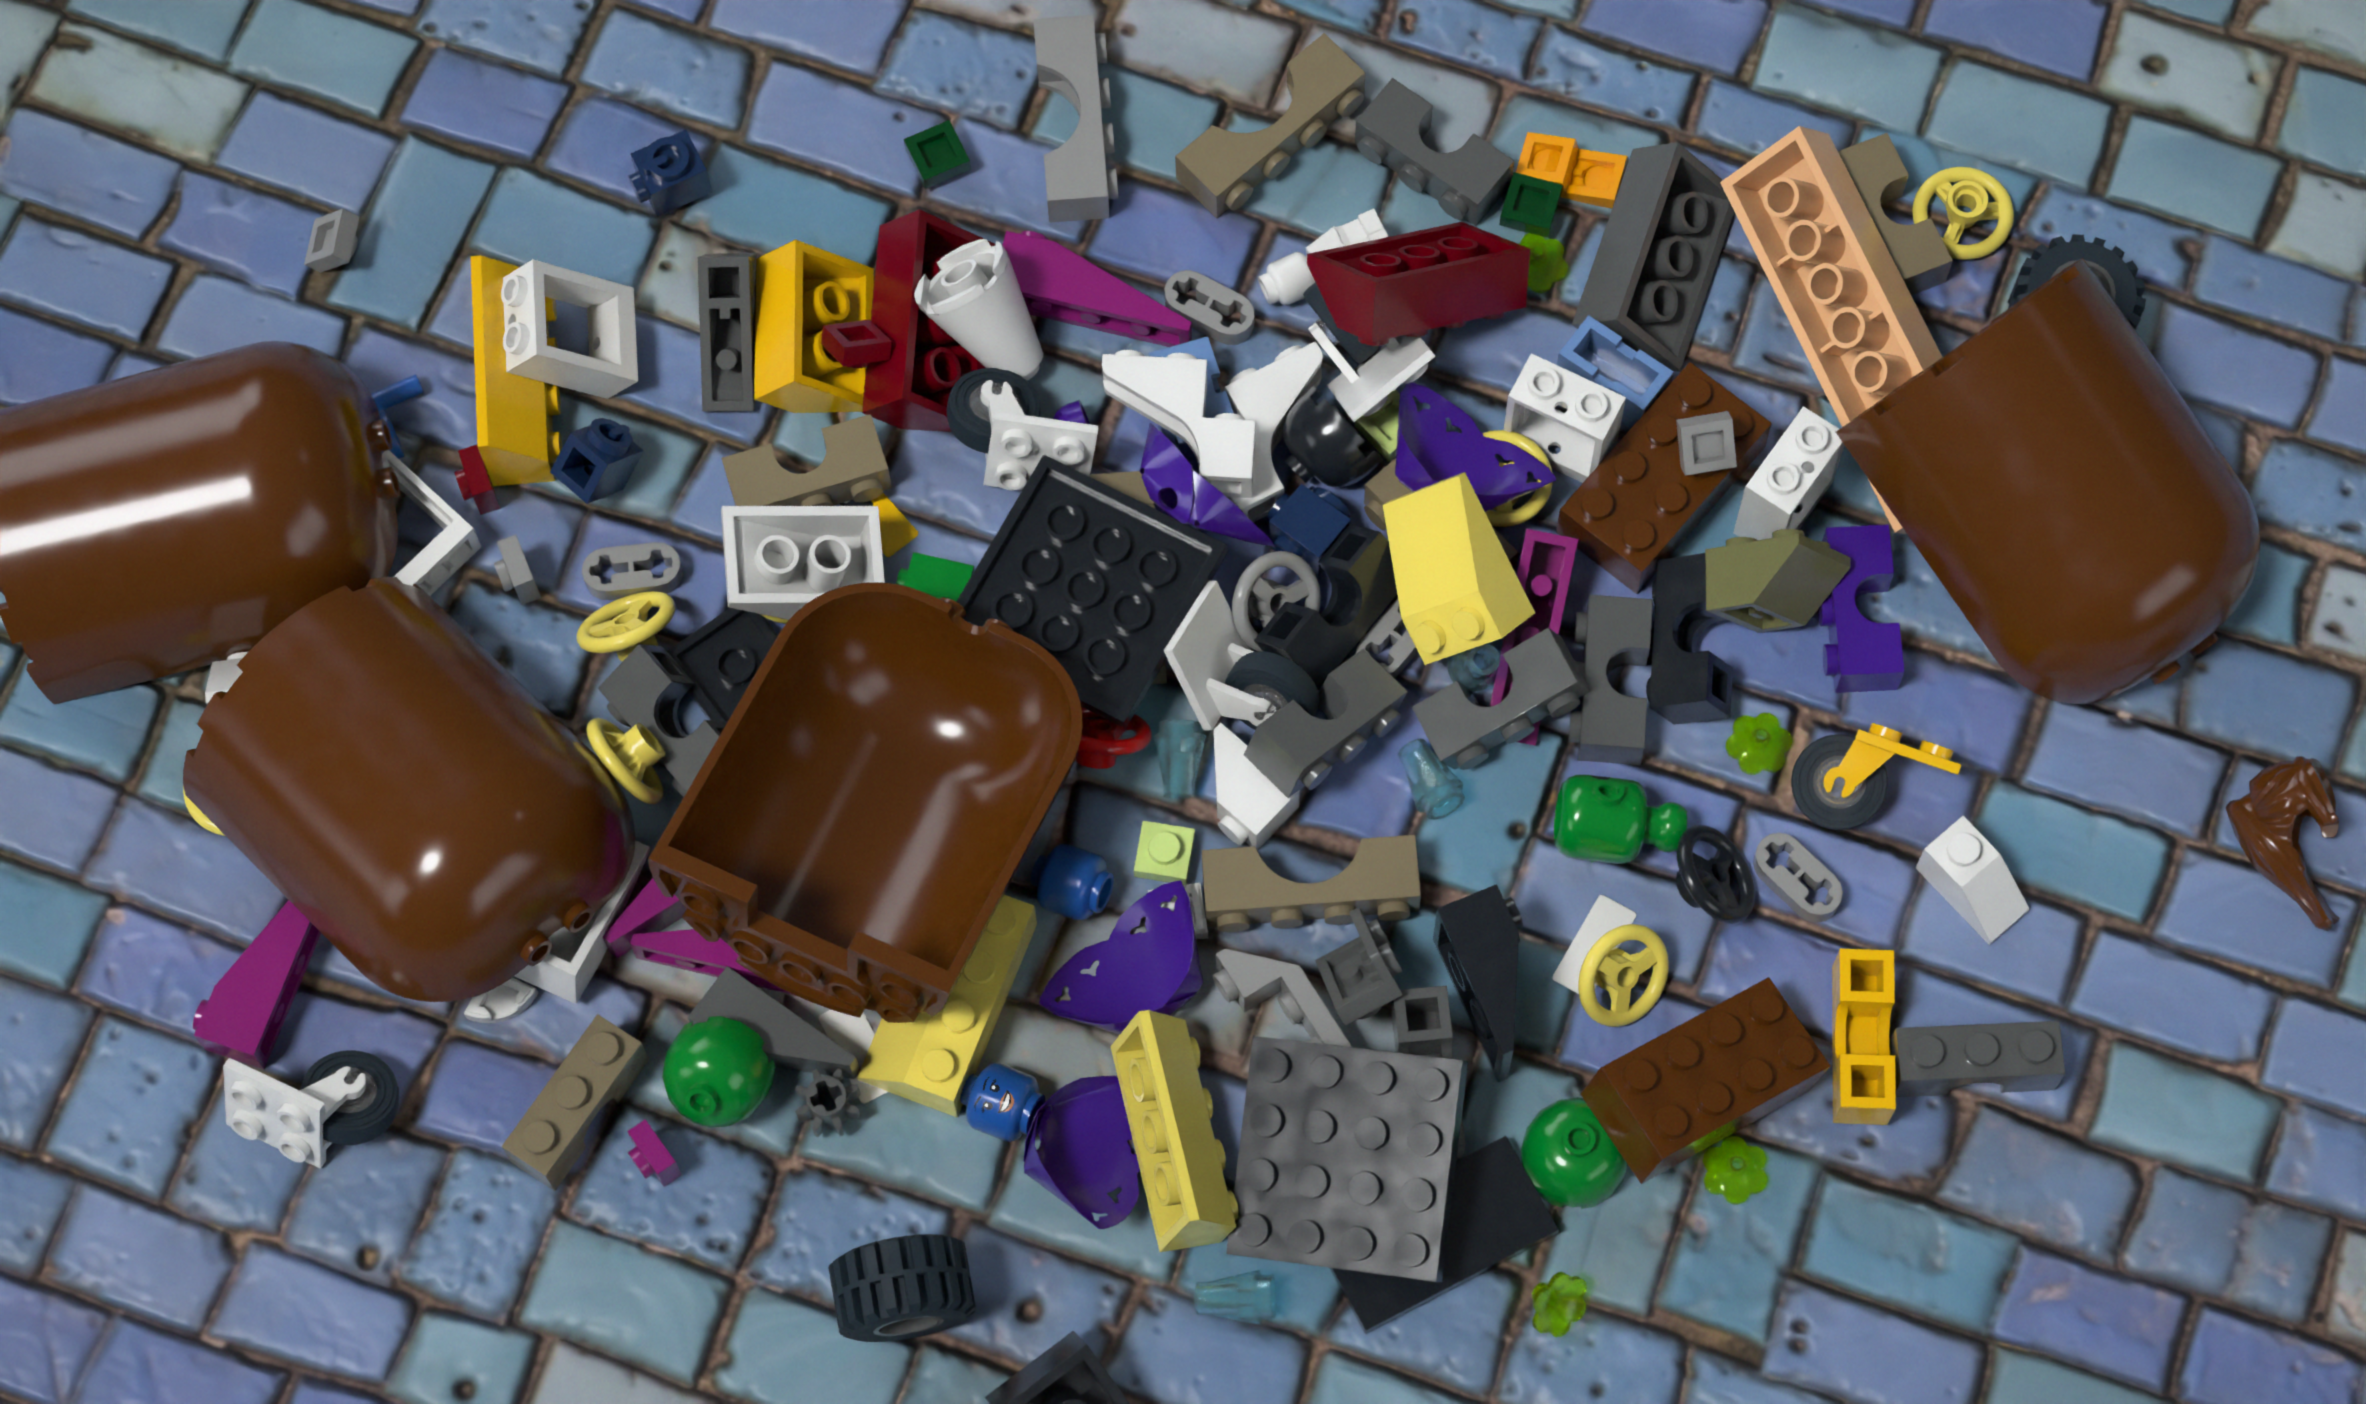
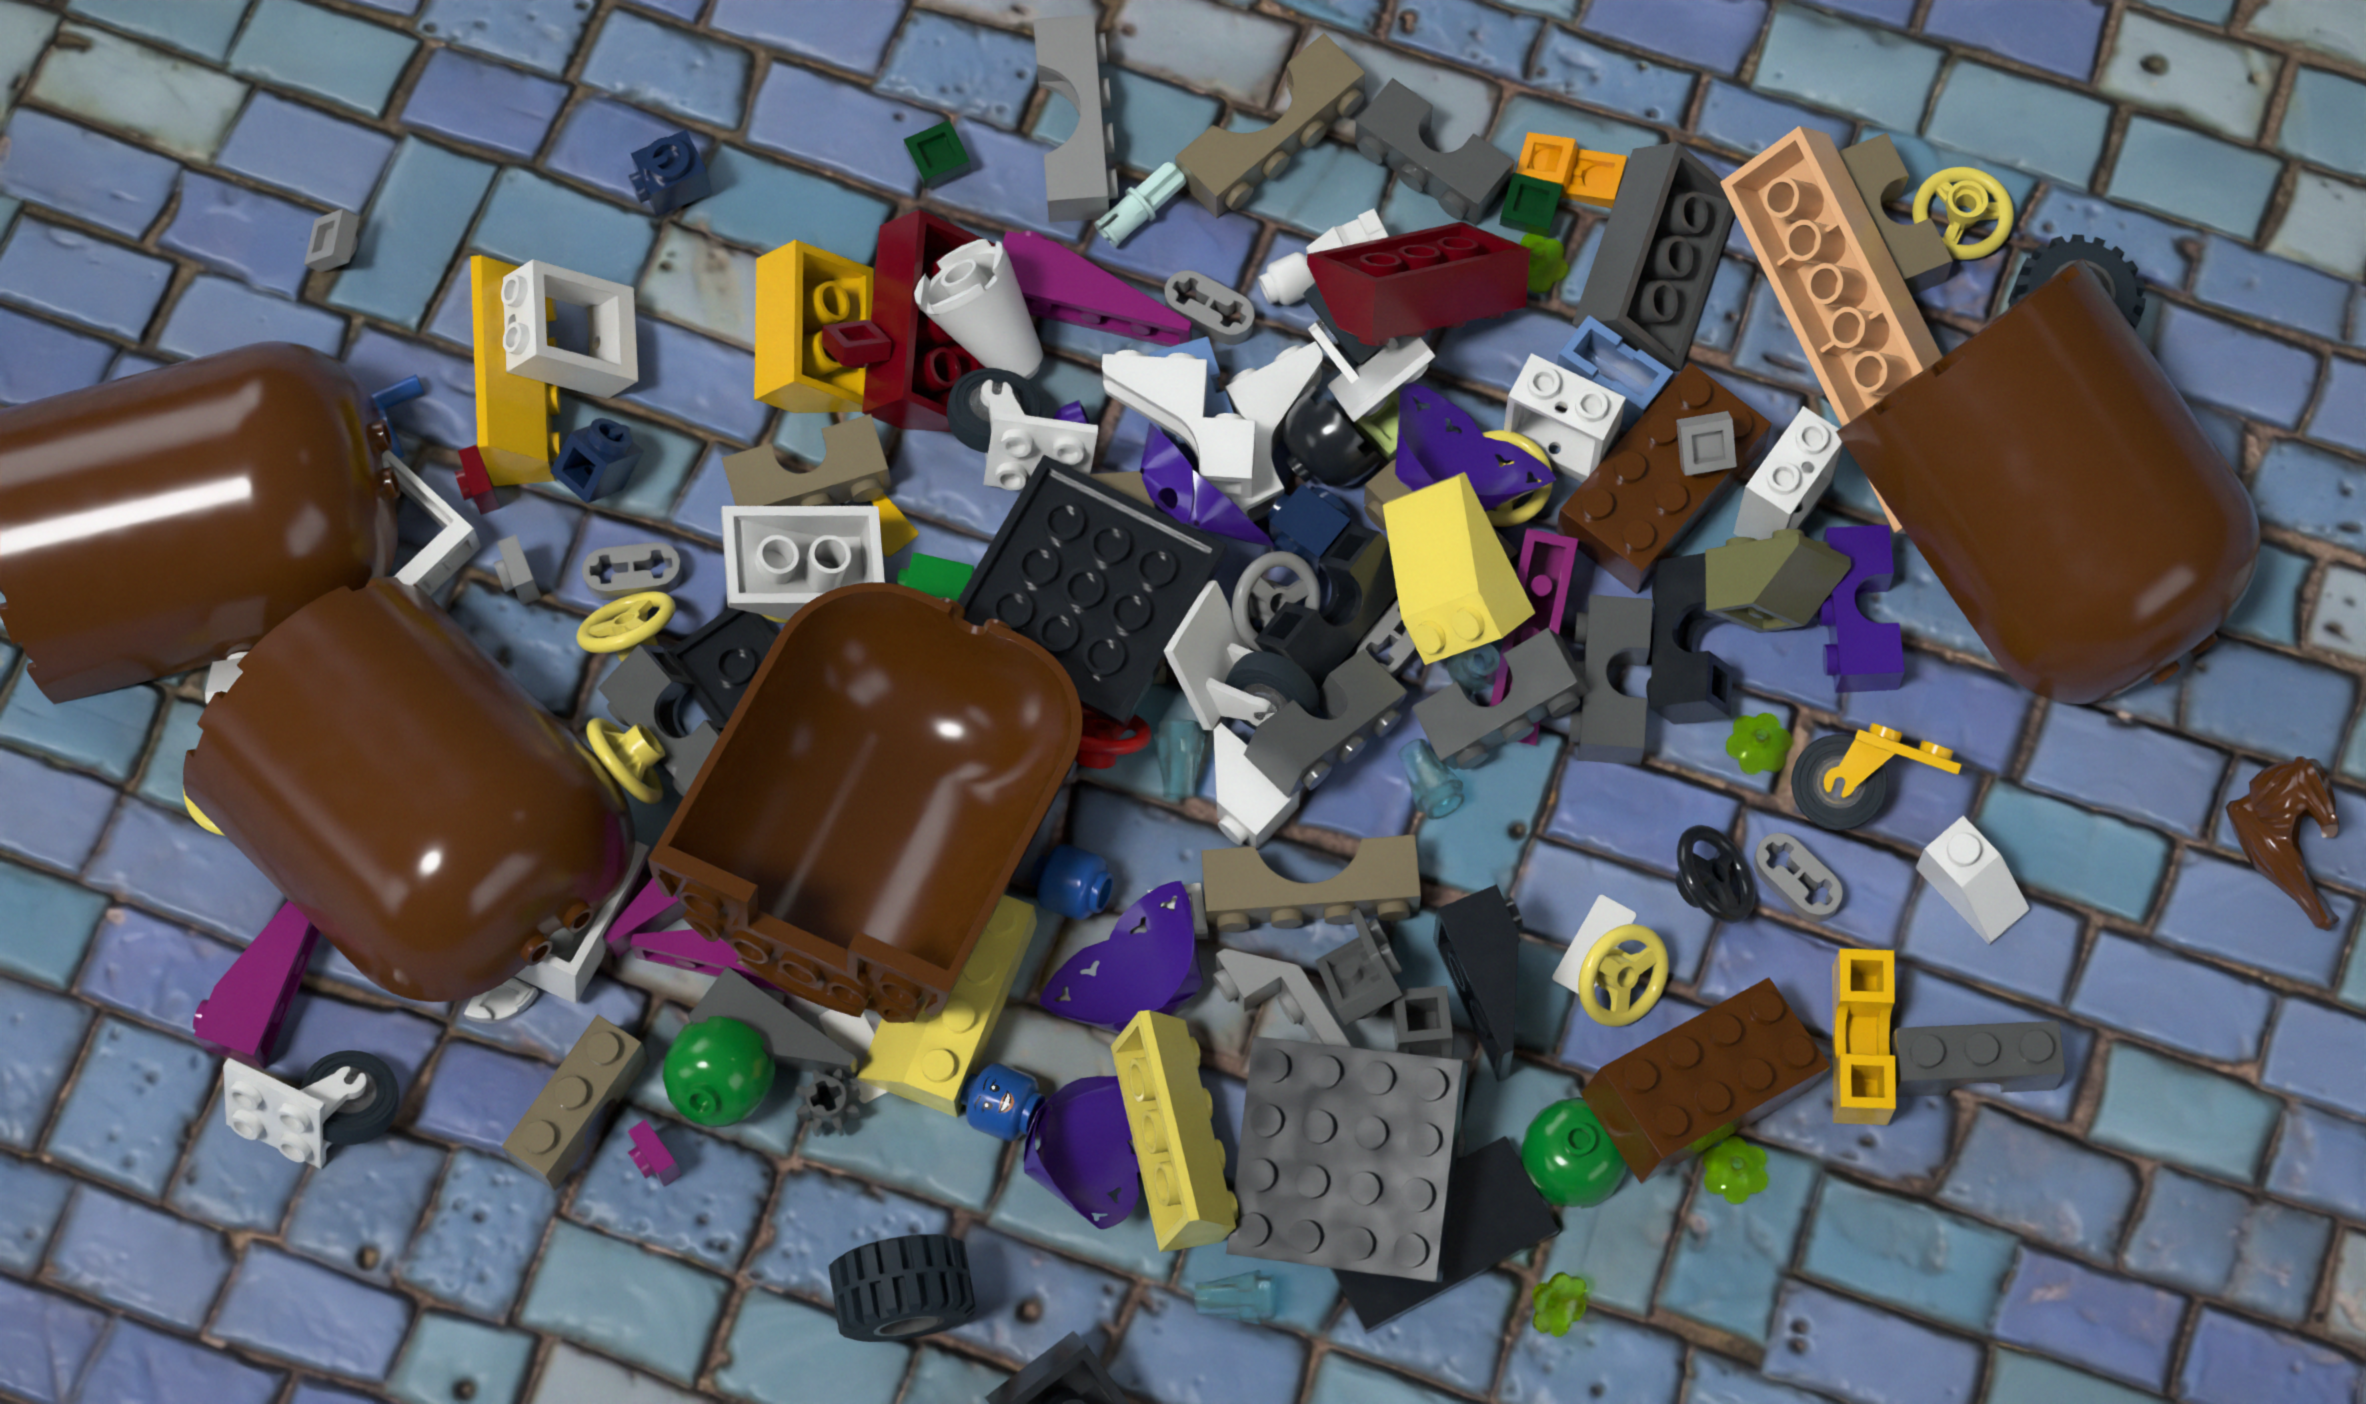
dark grey slope [697,253,757,411] -> none
yellowish green plate [1134,821,1195,885] -> none
green piece [1554,774,1687,864] -> none
none -> light aqua axle [1094,162,1187,248]

